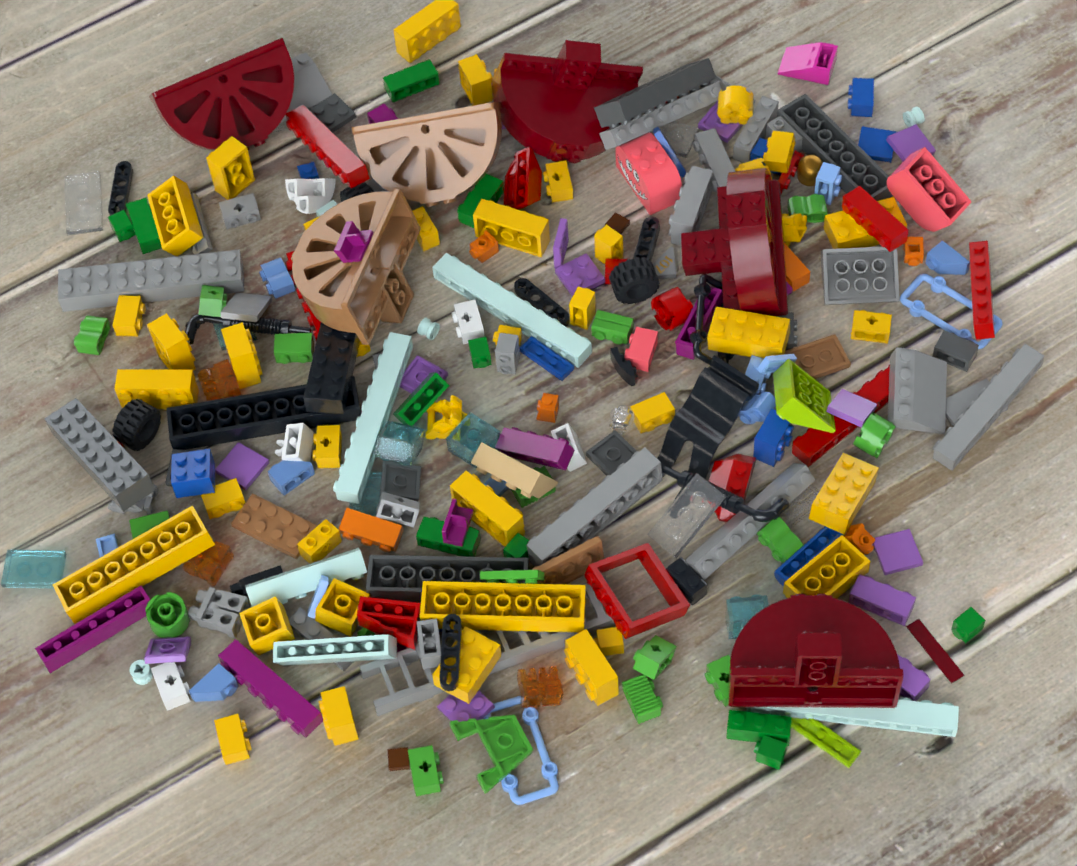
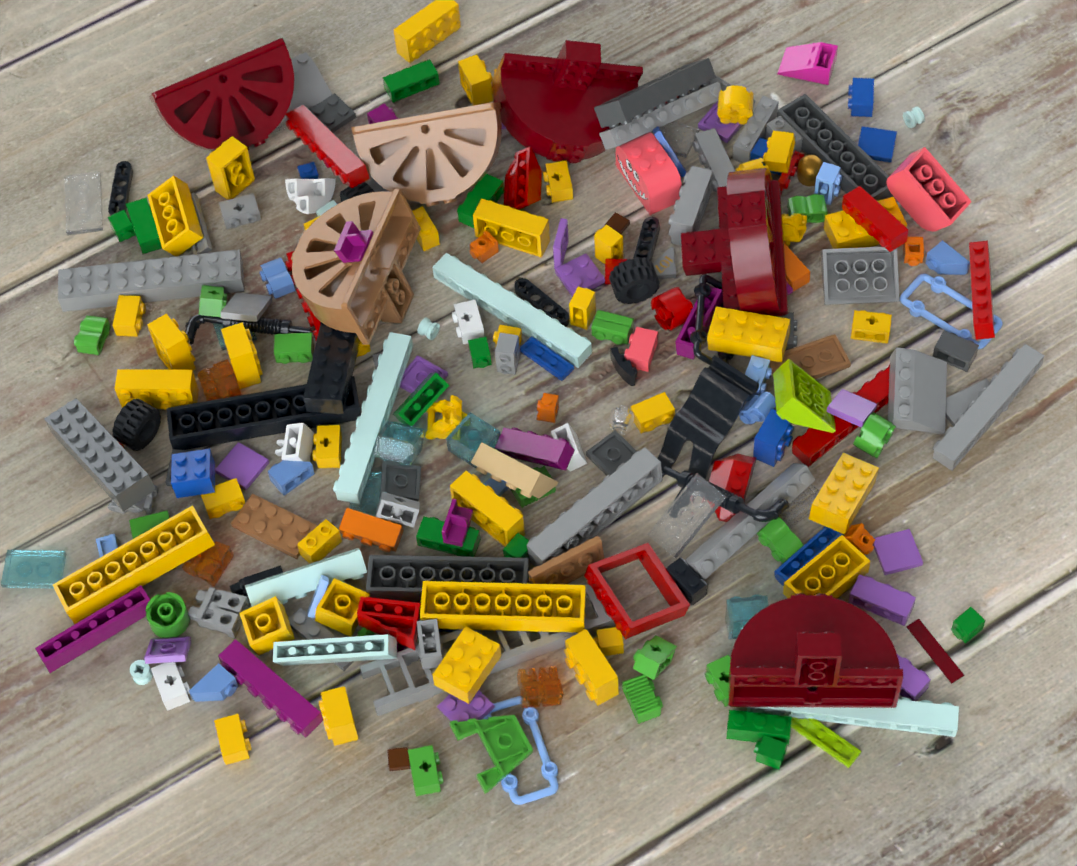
black beam [439,614,462,691] -> none
bright green plate [480,570,544,584] -> none
light blue tile [757,354,797,374] -> none
medium lavender tile [886,124,936,162] -> none

